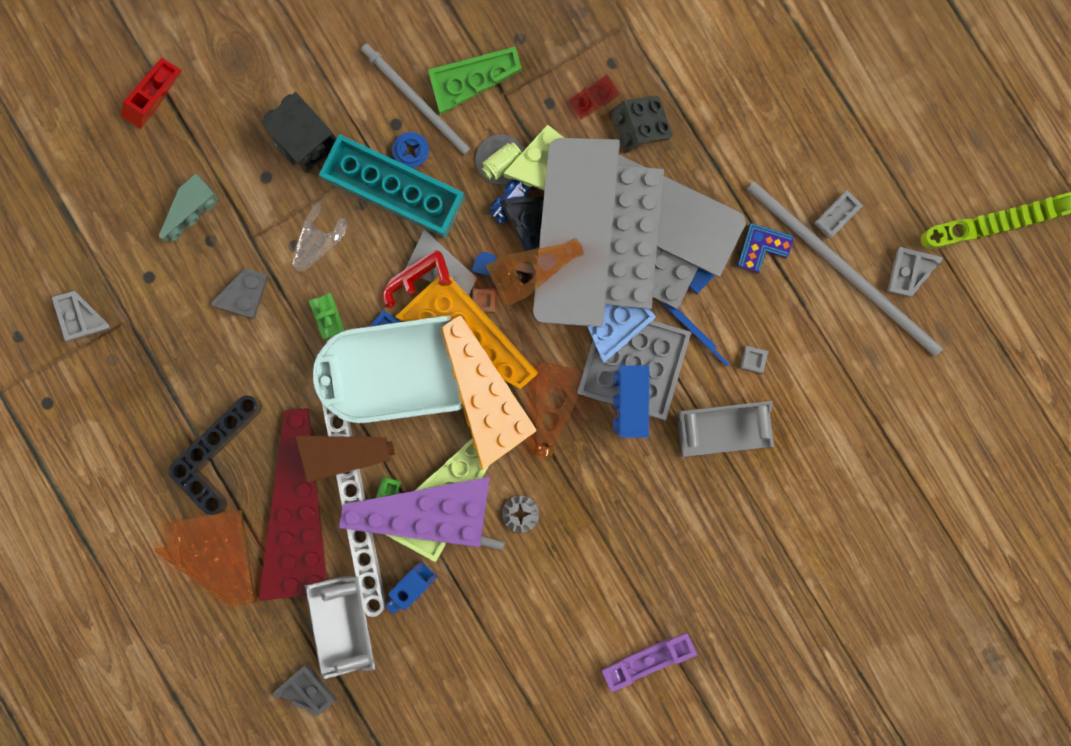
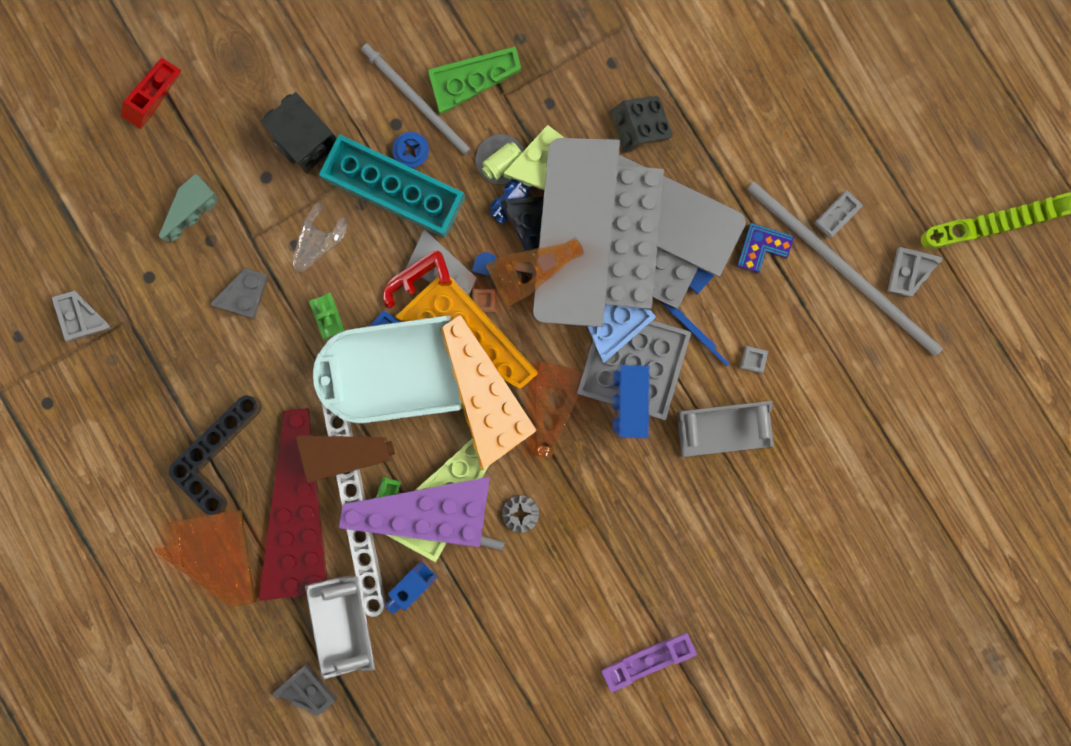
clear red slope [569,74,621,120] -> none

